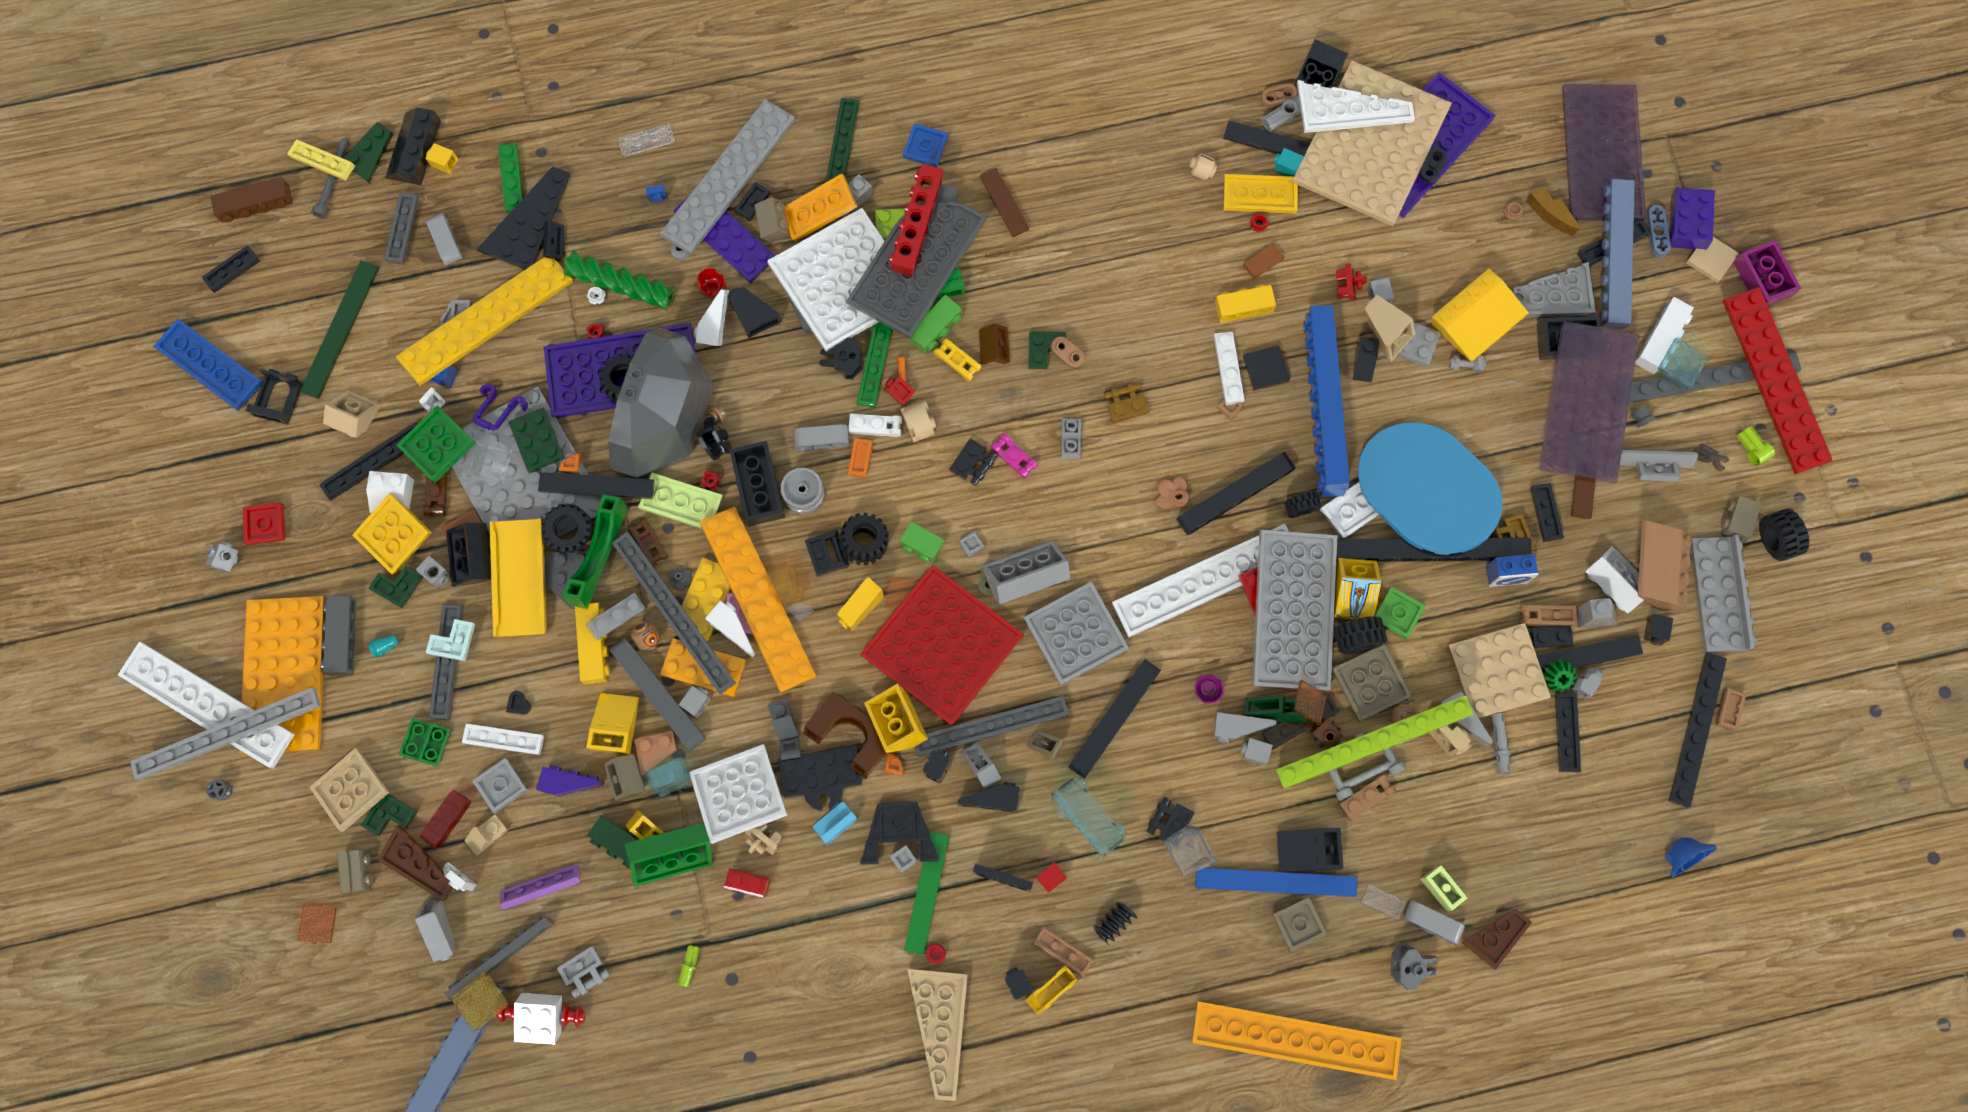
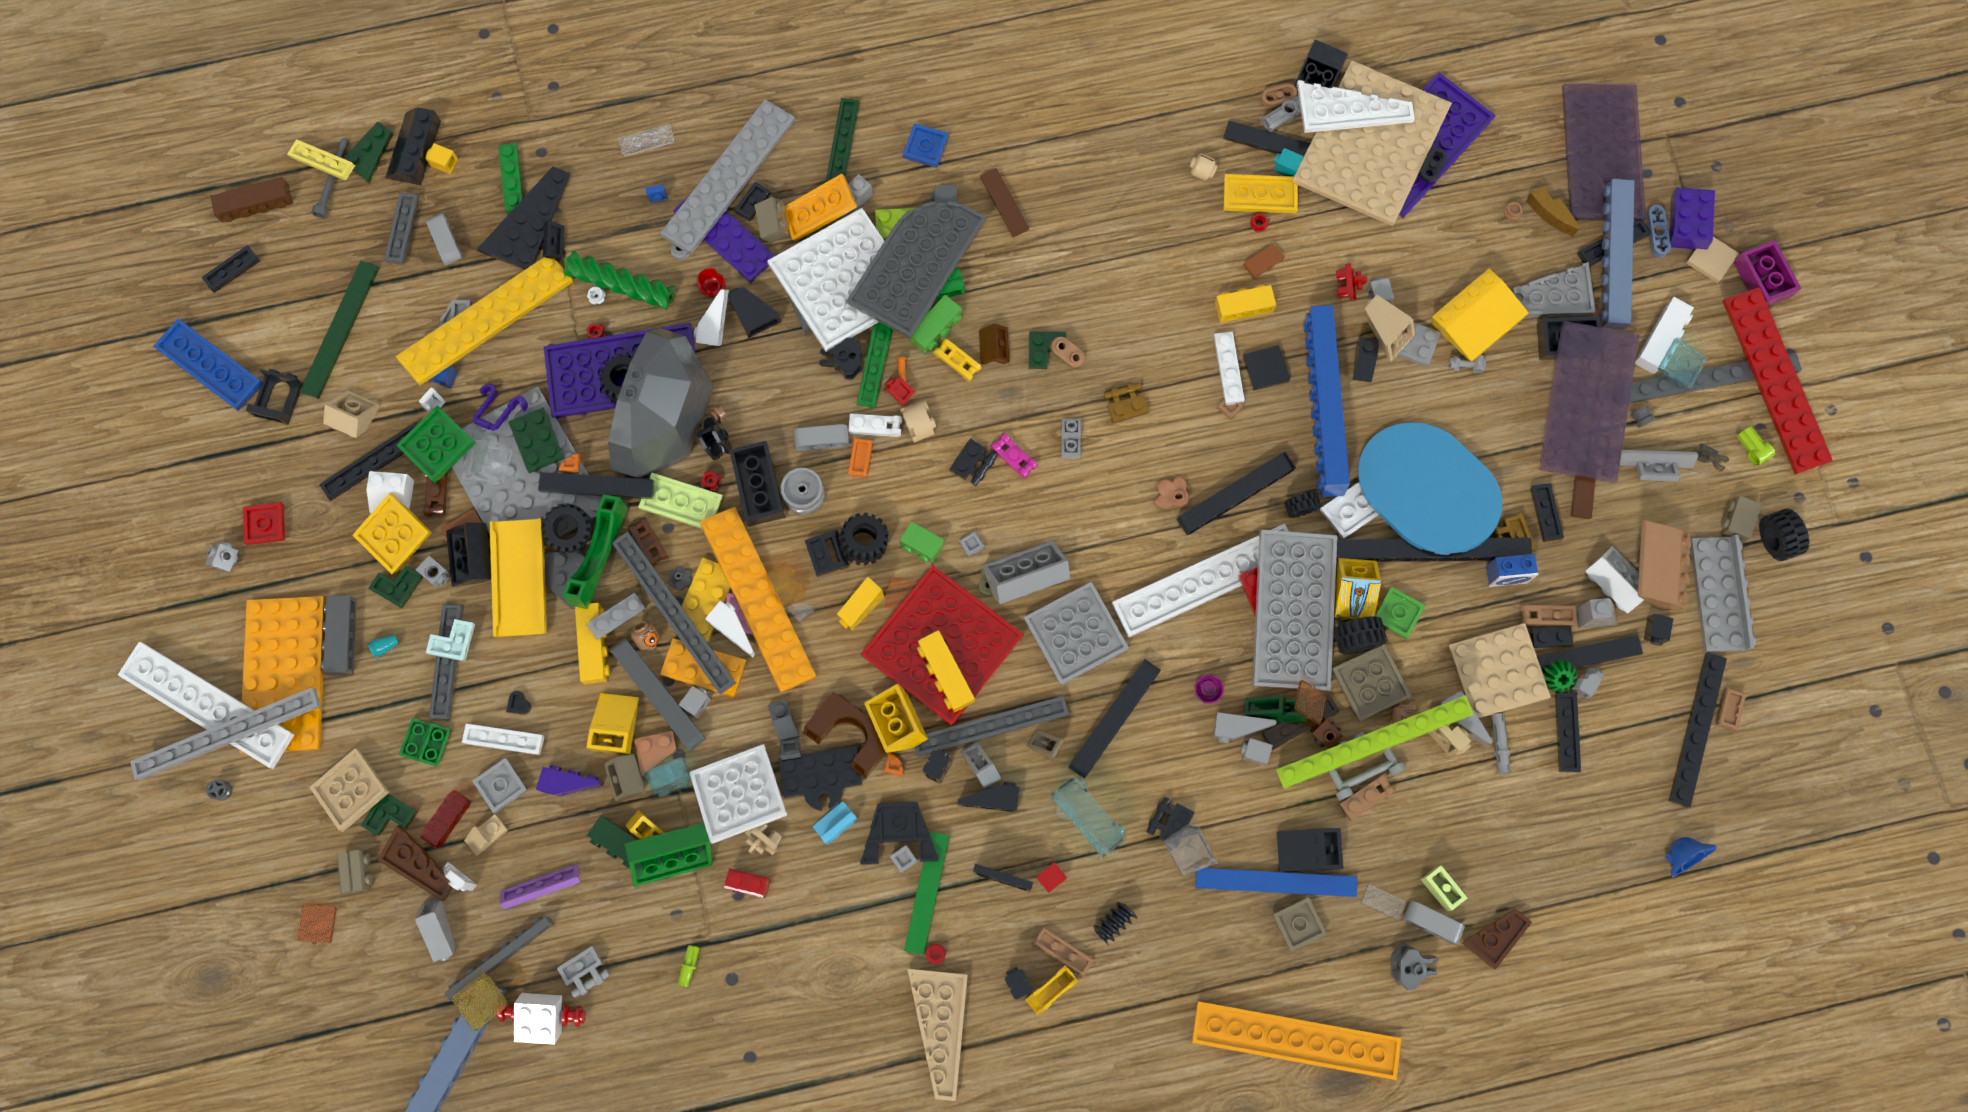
red brick [889,164,944,277] -> none
none -> yellow brick [917,630,975,713]

